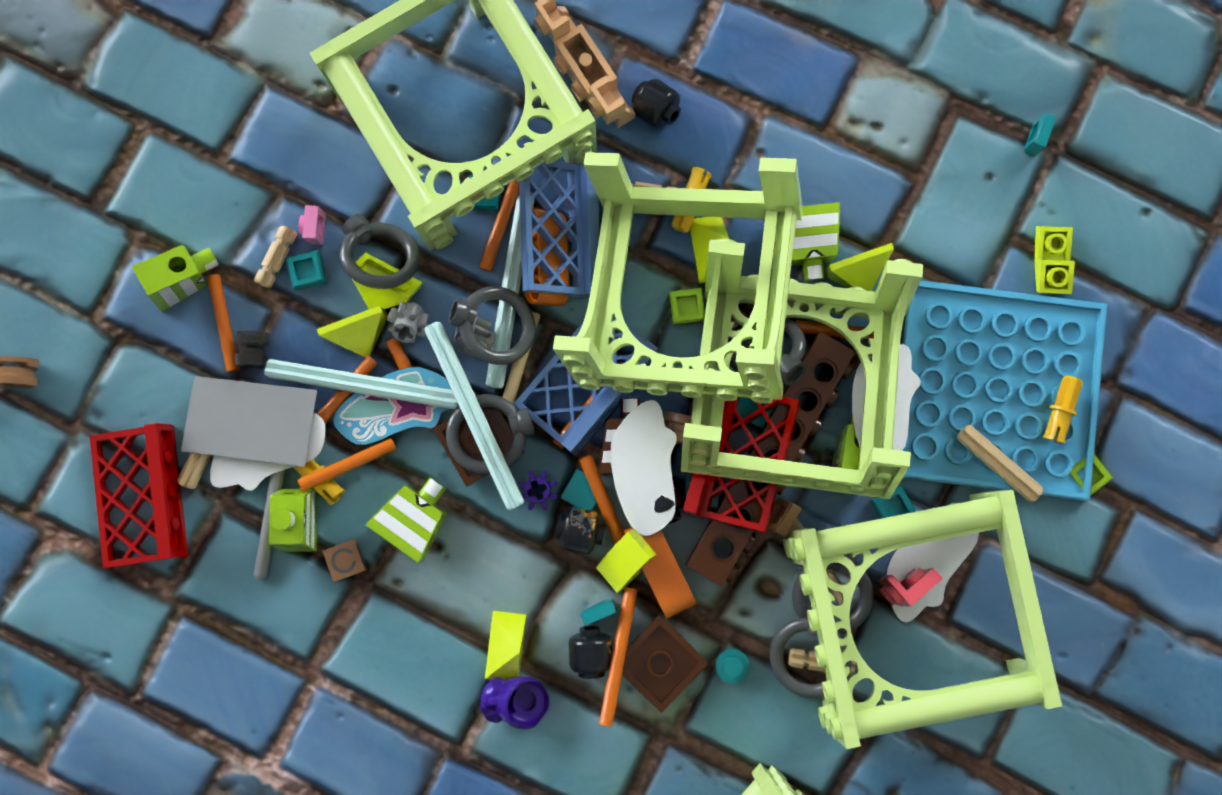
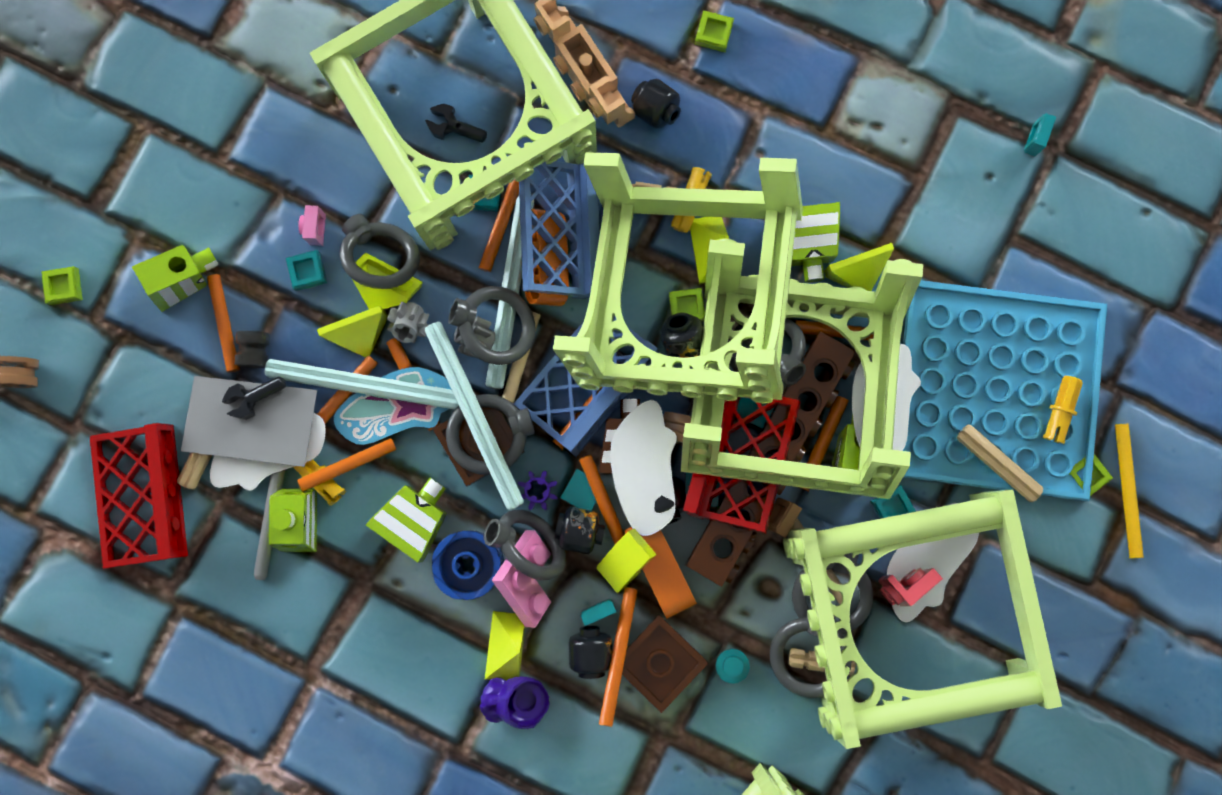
tan axle [254,226,297,288] -> none
medium nougat tile [322,539,367,583] -> none
neon yellow slope [1035,226,1075,294] -> none
none -> lime tile [41,266,83,305]
none -> black bar [222,376,286,420]
none -> black bar [425,104,487,143]
none -> blue brick [432,530,504,600]
none -> dark grey piece [484,510,566,580]
none -> bright pink plate [492,530,551,628]
none -> black head [660,313,703,358]
none -> lime tile [694,10,734,53]
none -> orange bar [798,396,849,492]
none -> yellow bar [1115,423,1144,558]

